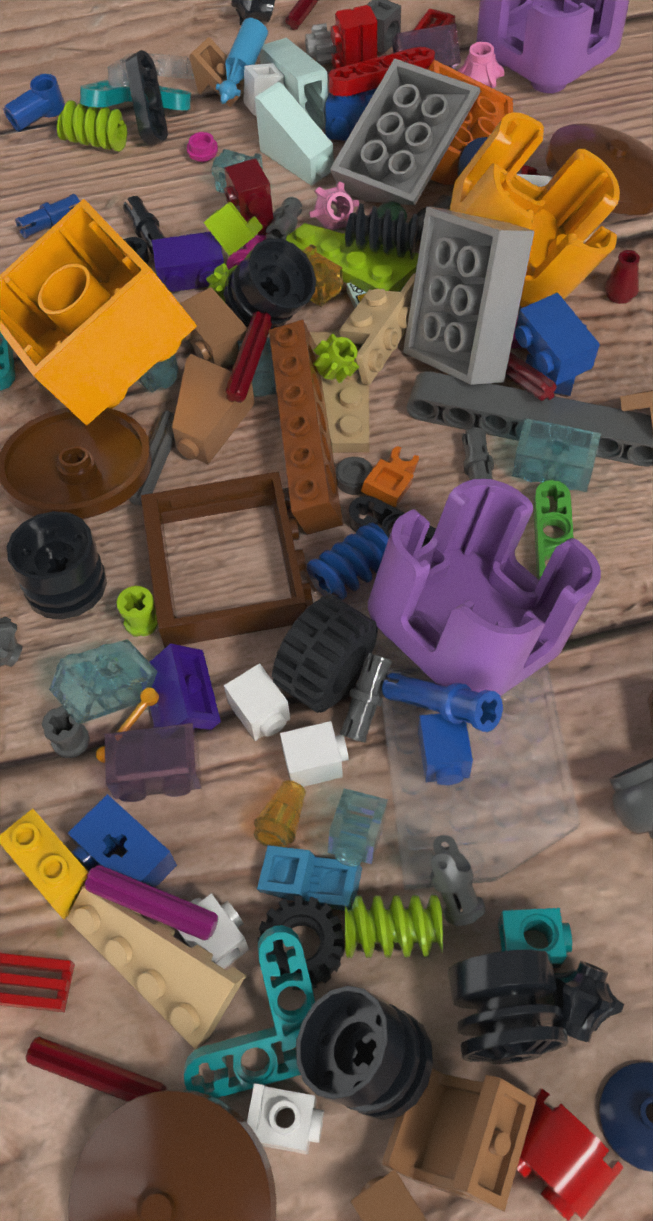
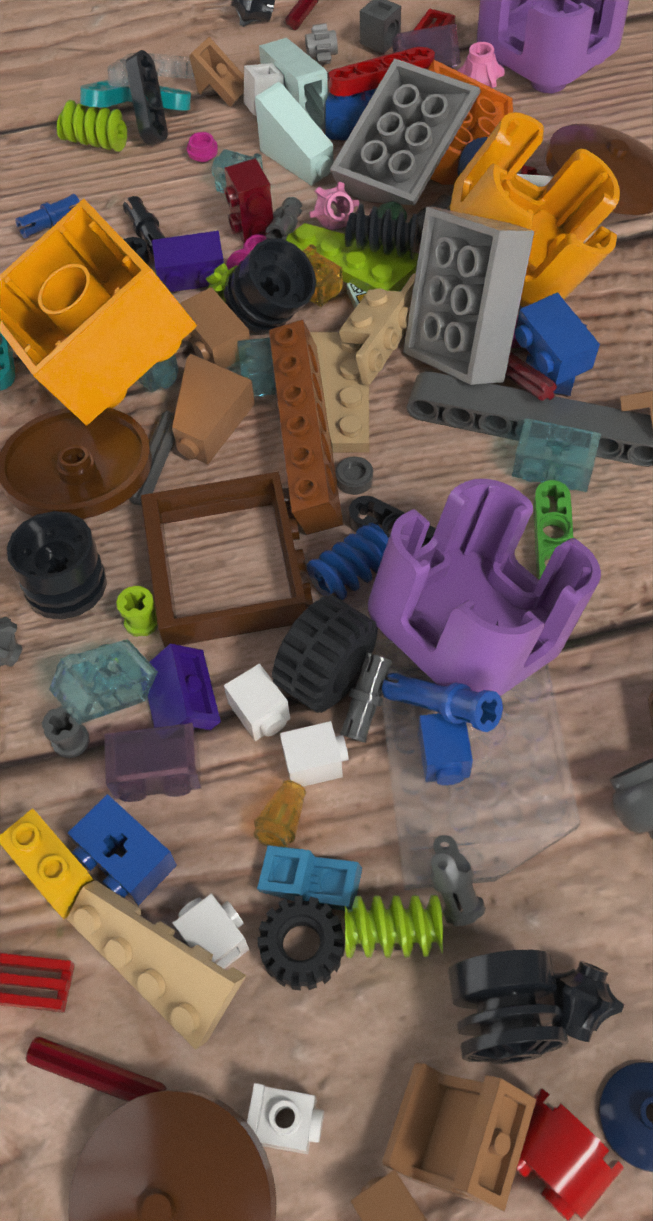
blue piece [3,73,65,132] -> none
magenta axle [85,865,219,941] -> none
light orange hinge [96,687,159,763] -> none
teal beam [184,925,315,1098] -> none
lime panel [204,202,263,256] -> none
dark azure wheel [216,18,268,104] -> none
dark red axle [225,311,272,403] -> none
black wheel [296,986,433,1120] -> none
lime gear [313,334,359,383] -> none
clear light blue brick [327,788,388,866] -> none
red brick [330,5,377,70] -> none
orange plate [361,446,419,508] -> none
dark grey pin [462,428,494,480] -> none
teal brick [498,908,573,968] -> none
dark red cone [604,250,640,304] -> none

